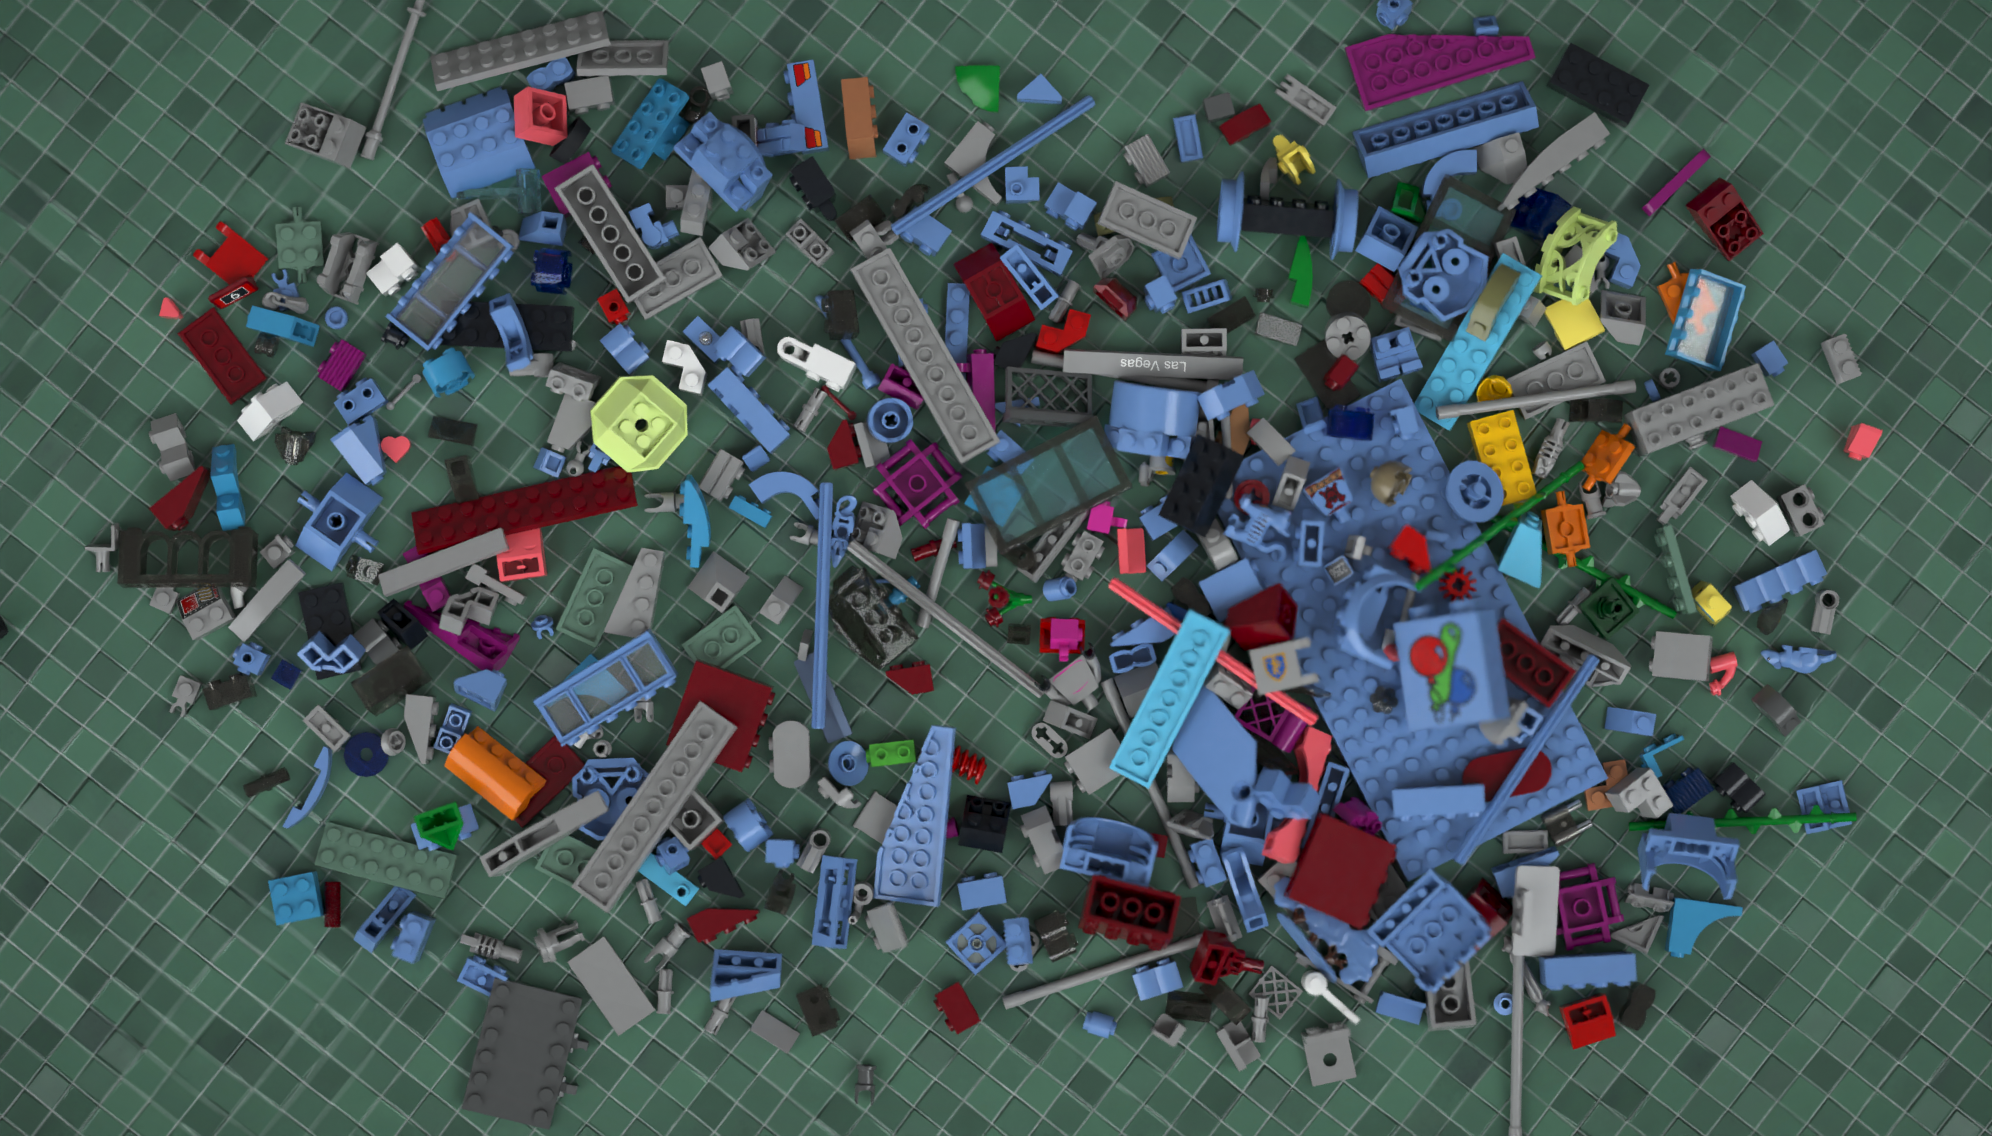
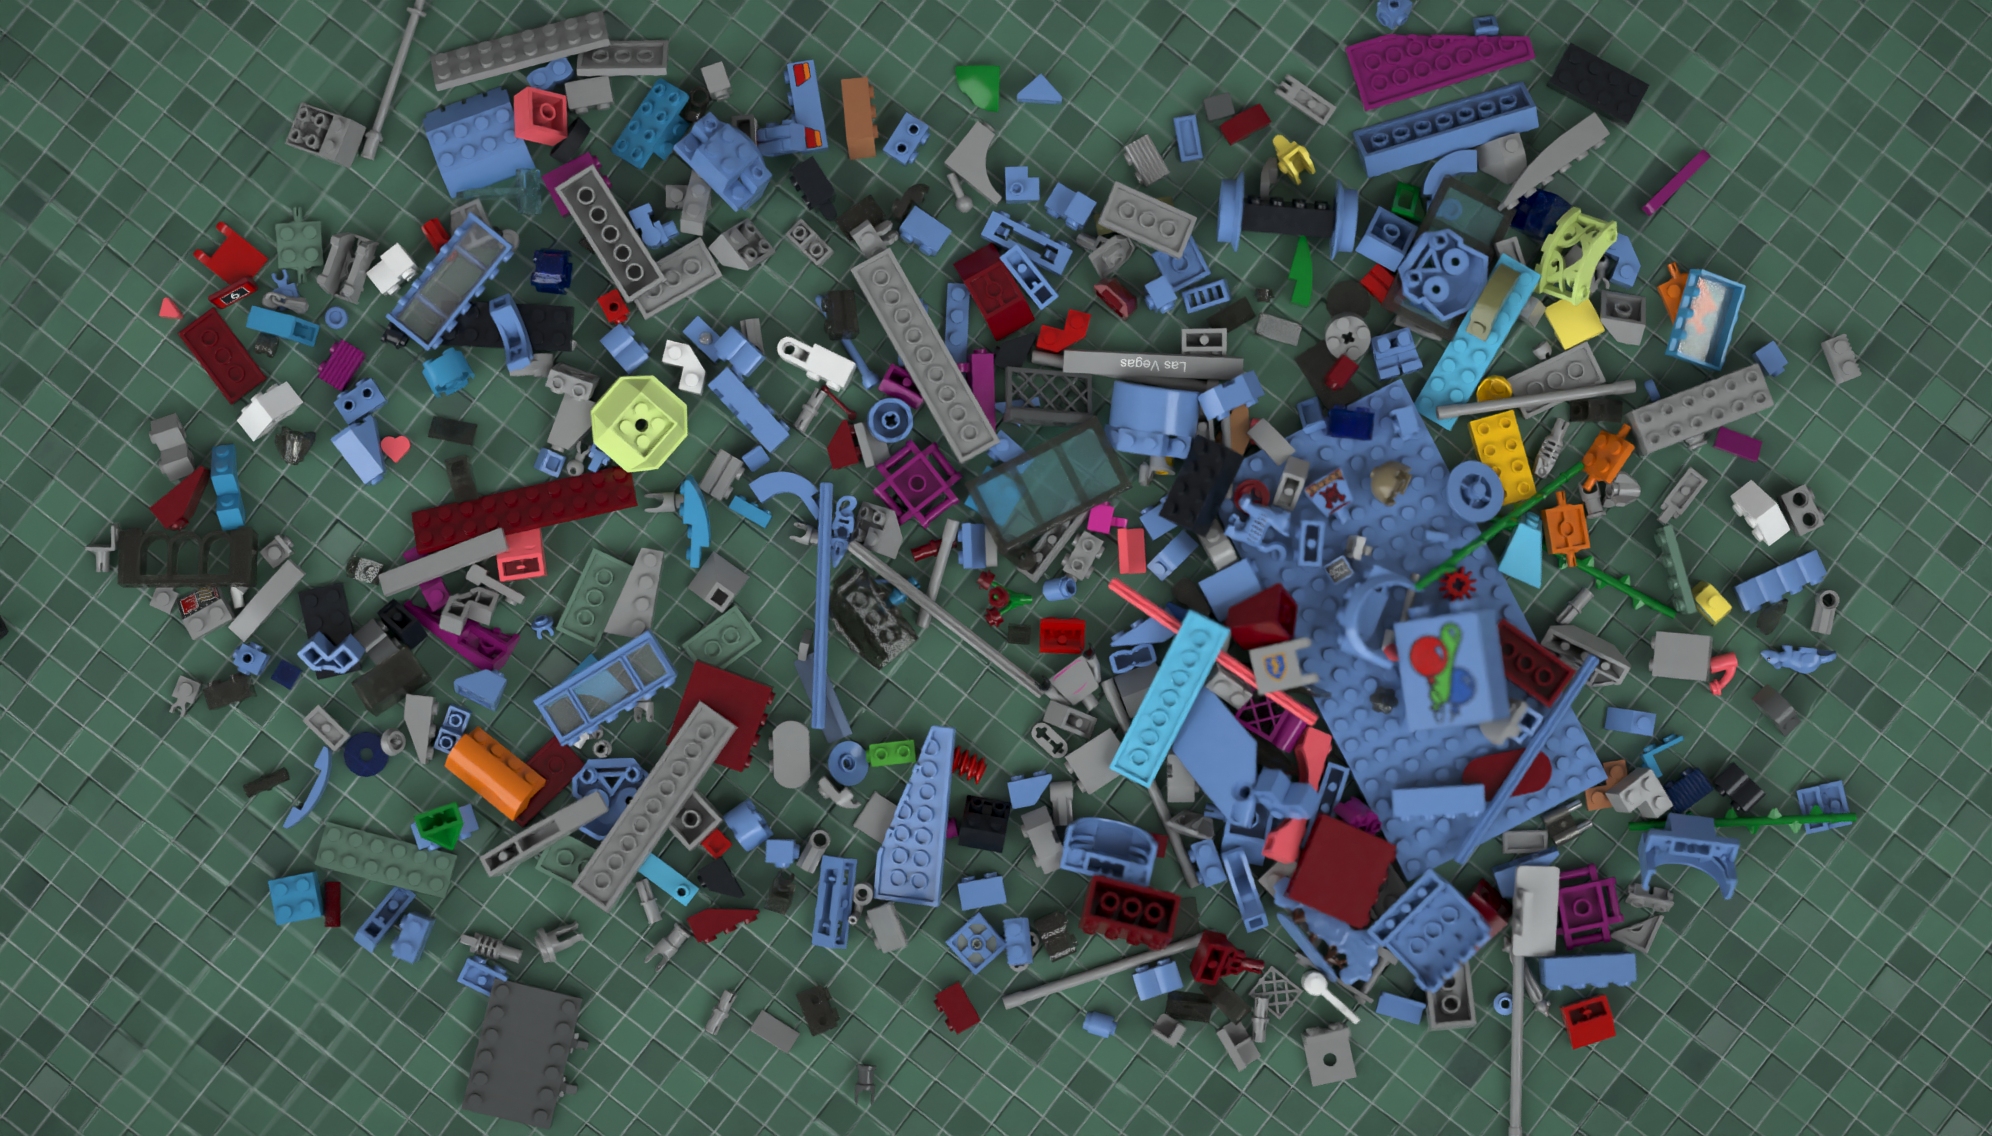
medium blue slope [295,473,384,571] -> none
light grey hinge [386,374,422,410] -> none
medium blue slope [519,211,567,246] -> none
light grey tile [567,936,656,1036] -> none
medium blue brick [655,836,690,875] -> none
light grey axle [656,969,674,1014] -> none
medium blue wedge [710,949,782,1002] -> none
light grey slope [759,576,804,625] -> none
dark red slope [885,661,934,695] -> none
medium blue axle [891,95,1095,235] -> none
light grey axle [1049,279,1081,323] -> none
dark pink brick [1050,619,1083,662] -> none
light grey hinge [1206,895,1242,942] -> none
red slope [1387,524,1431,575] -> none
dark green plate [1577,577,1640,640] -> none
clear smoke brick [1618,982,1656,1031] -> none
light grey bush [1659,368,1680,389] -> none
dark azure arch [1665,897,1743,958] -> none
dark red slope [1685,177,1764,261] -> none
coral slope [1843,423,1883,461] -> none

